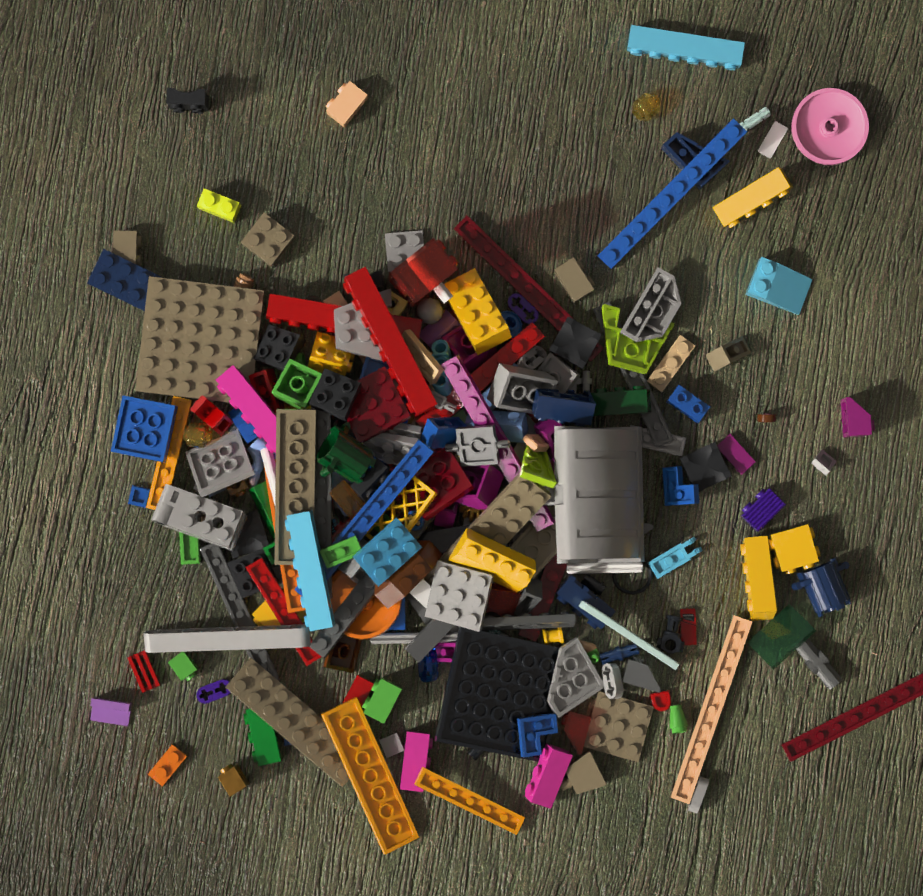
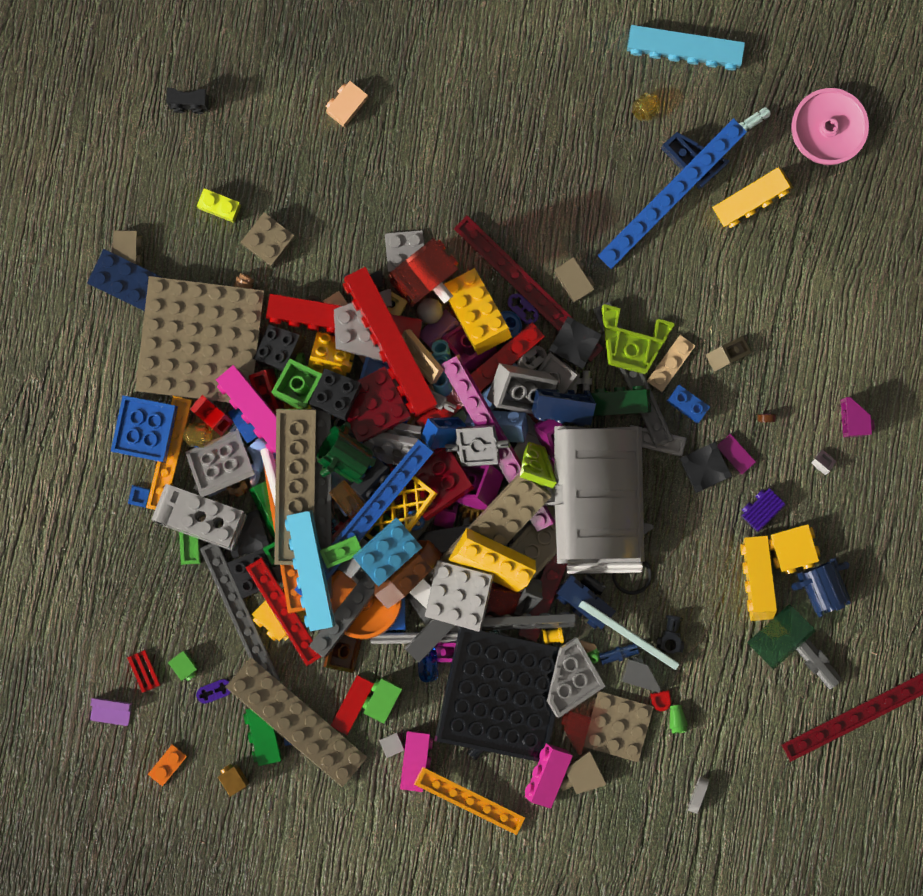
light grey beam [143,624,311,653] -> none
light orange plate [321,697,419,855] -> none
blue plate [517,713,558,758] -> none
light nougat tile [522,434,549,452] -> none
light grey beam [601,663,624,699] -> none
light grey wedge [620,267,681,342] -> none
medium azure hinge [647,537,703,579] -> none
blue plate [662,466,699,506] -> none
light nougat plate [671,615,752,804] -> none
red sticker [680,609,697,645] -> none
medium azure slope [745,257,813,315] -> none
white sticker [758,121,788,158] -> none

